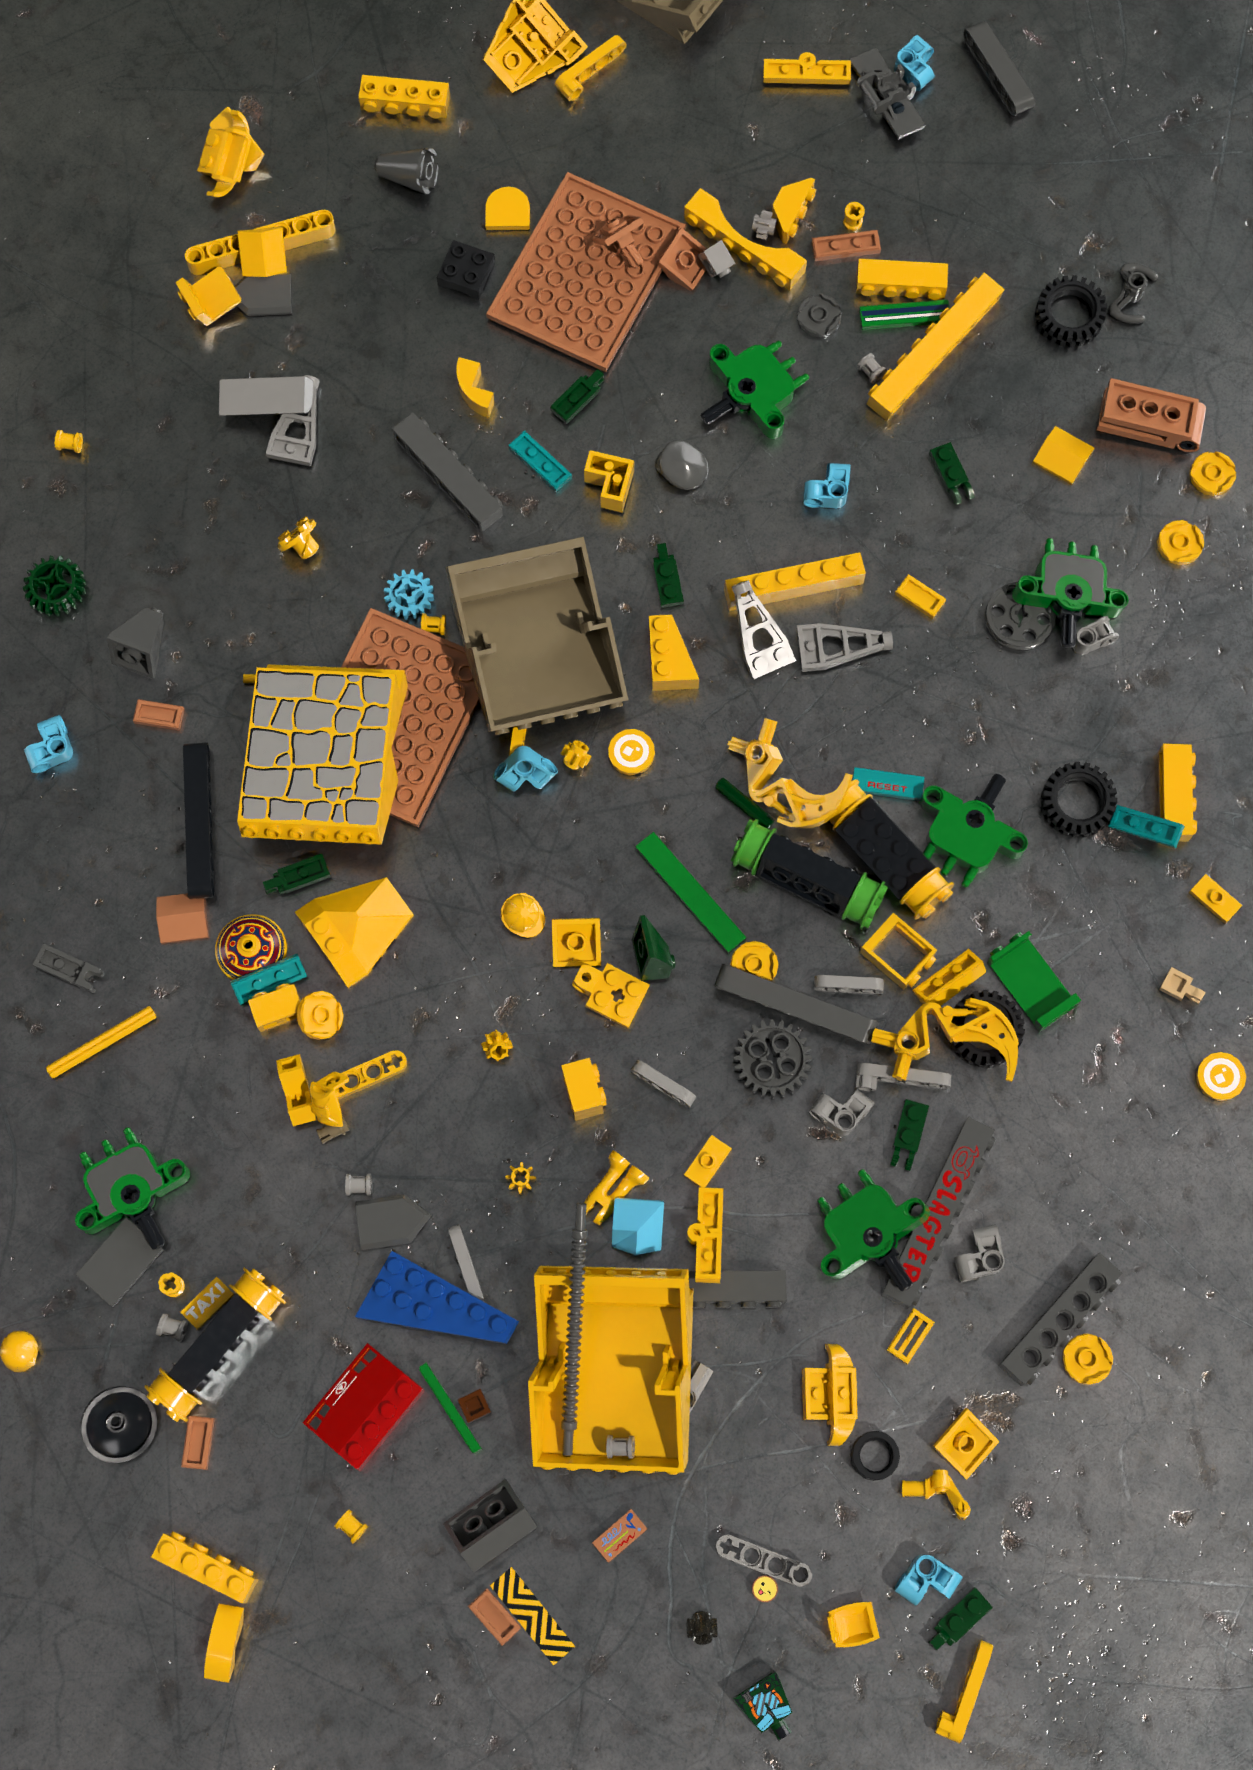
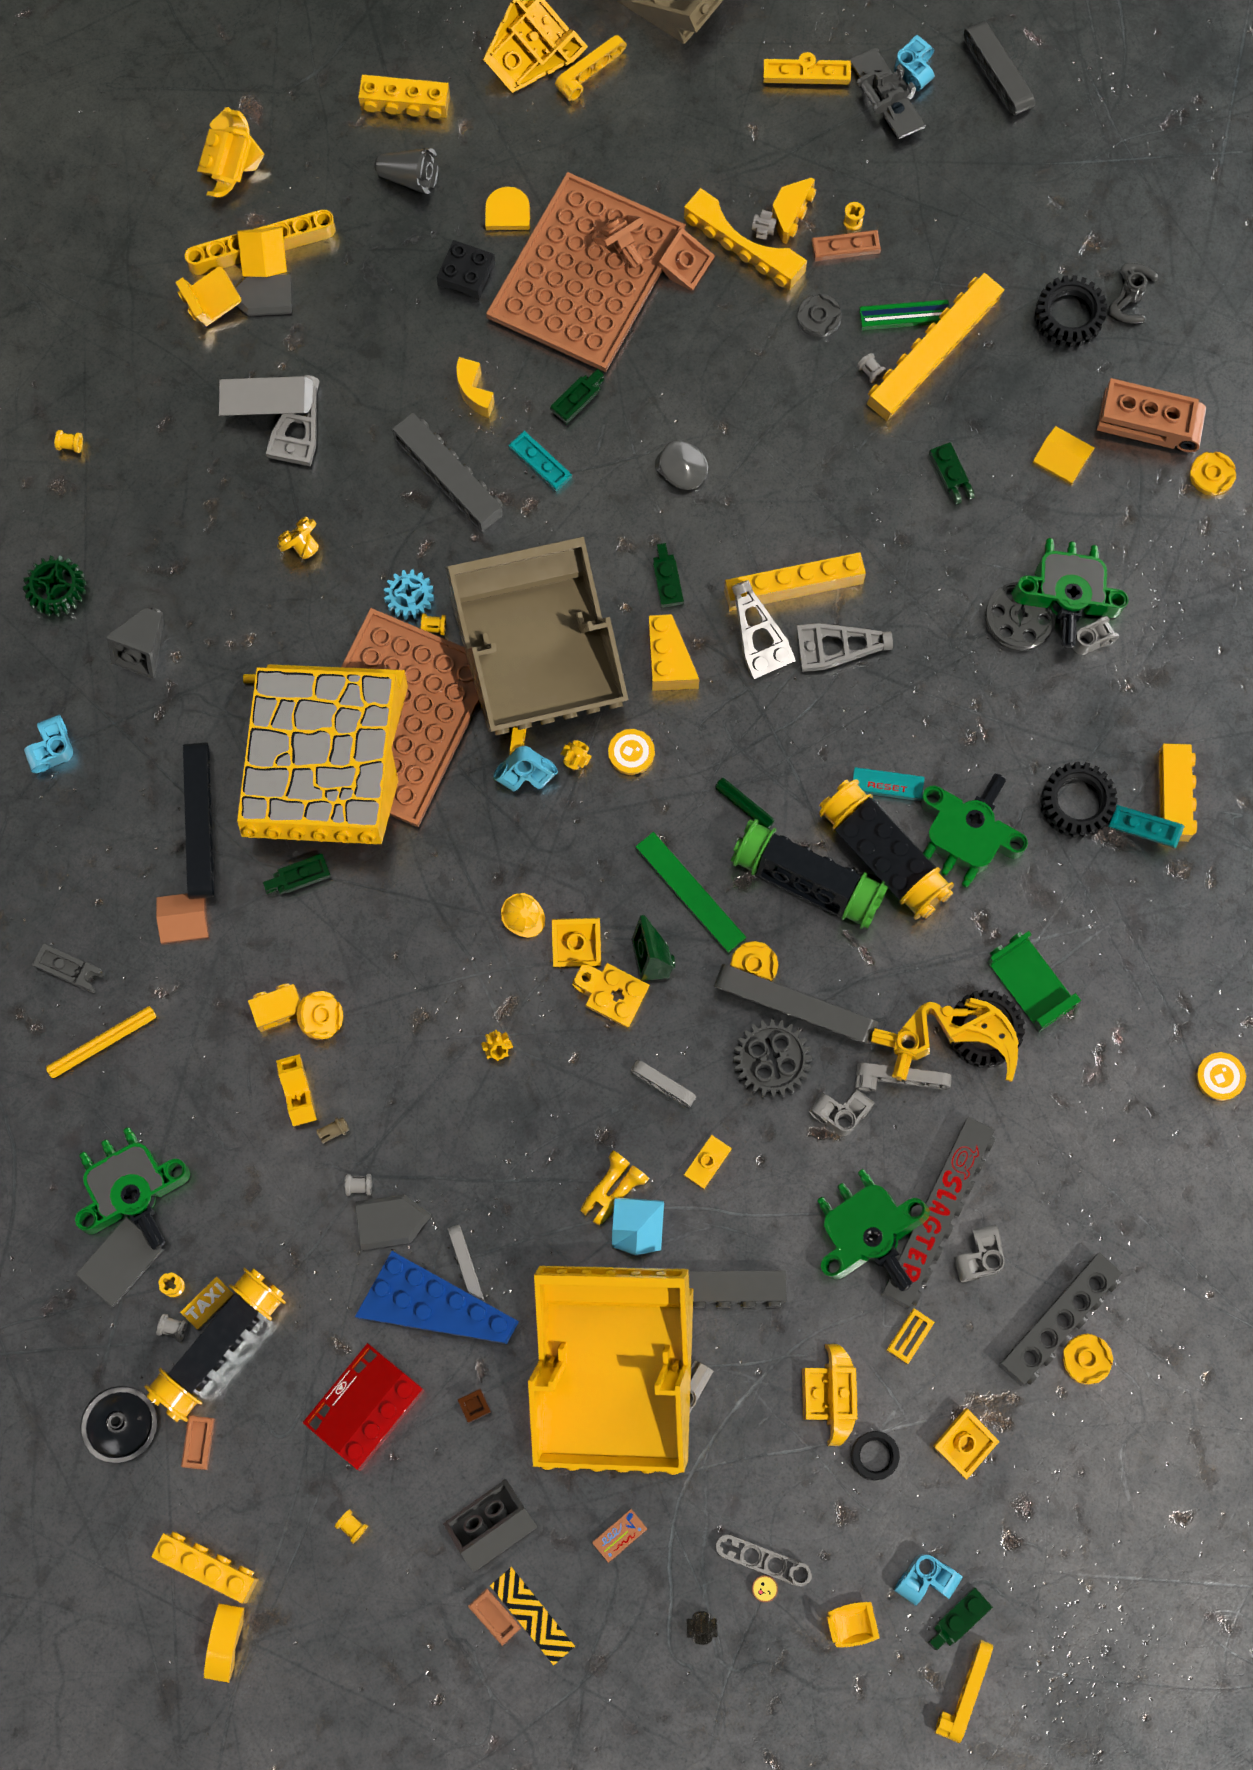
yellow hair [0,1331,39,1372] -> none
nougat tile [133,699,185,731] -> none
dish [215,914,287,980] -> none
teal tile [230,953,307,1005] -> none
yellow wedge [294,877,414,988] -> none
yellow piece [310,1072,349,1127] -> none
yellow beam [326,1050,407,1100] -> none
green tile [419,1363,483,1454] -> none
yellow gear [505,1162,536,1194] -> none
yellow brick [561,1058,607,1121] -> none
dark grey hose [561,1203,588,1456] -> none
yellow brick [584,450,634,513] -> none
light grey bush [606,1435,635,1459] -> none
yellow hinge [687,1187,723,1283] -> none
light grey brick [698,240,735,278] -> none
green piece [700,340,809,439] -> none
yellow piece [727,718,853,828] -> none
torso [733,1671,792,1741] -> none
medium azure piece [803,463,850,509] -> none
light grey beam [814,975,884,994] -> none
yellow brick [856,259,948,300] -> none
yellow window [860,913,937,990] -> none
dark green hinge [890,1099,929,1171] -> none
yellow tile [895,574,946,619] -> none
yellow pin [902,1470,970,1520] -> none
yellow slope [912,949,986,1006] -> none
yellow tile [1157,520,1204,565] -> none
tan plate [1159,967,1206,1004] -> none
yellow plate [1189,874,1242,924] -> none

